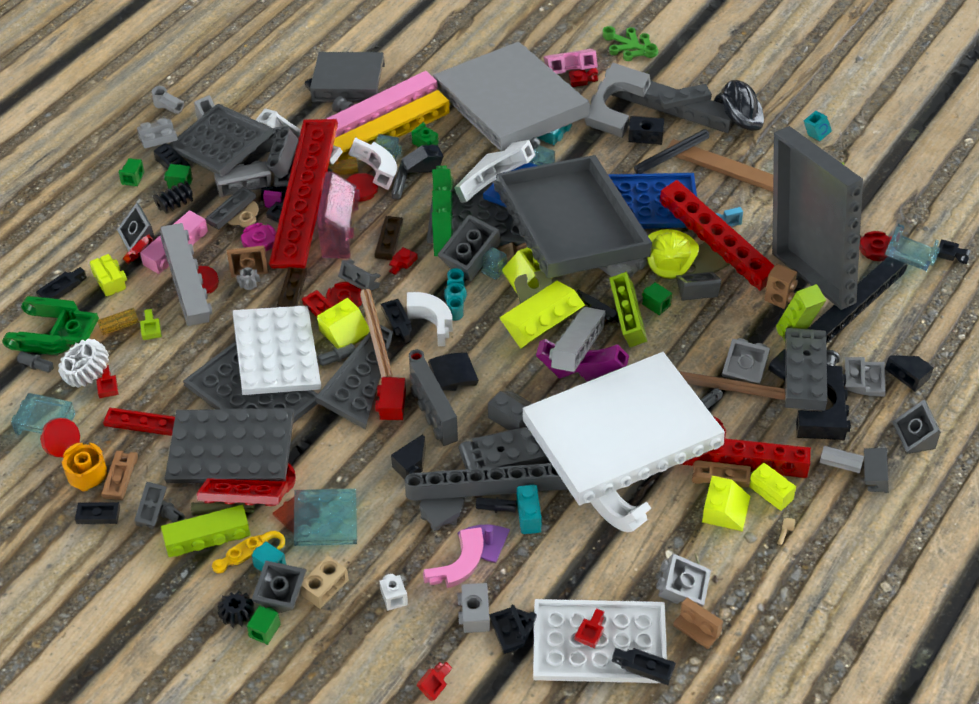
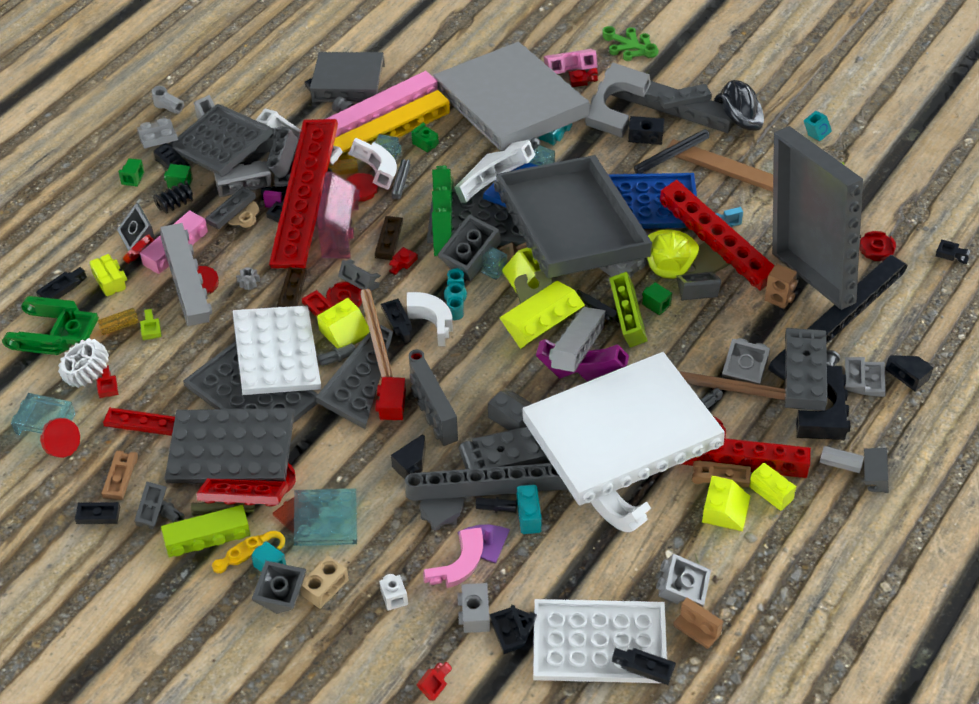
dark grey axle [17,351,54,373] -> none
light orange brick [62,443,108,491] -> none
black gear [218,590,255,628] -> none
medium nougat slope [227,245,268,278] -> none
dark pink tile [241,223,276,251] -> none
green brick [247,605,281,645] -> none
black slope [401,145,444,173] -> none
black slope [428,352,479,391] -> none
red plate [575,608,604,649] -> none
lime brick [776,284,826,341] -> none
tan hand [777,518,795,545] -> none
clear light blue panel [885,224,940,271] -> none
dark grey slope [892,400,941,454] -> none

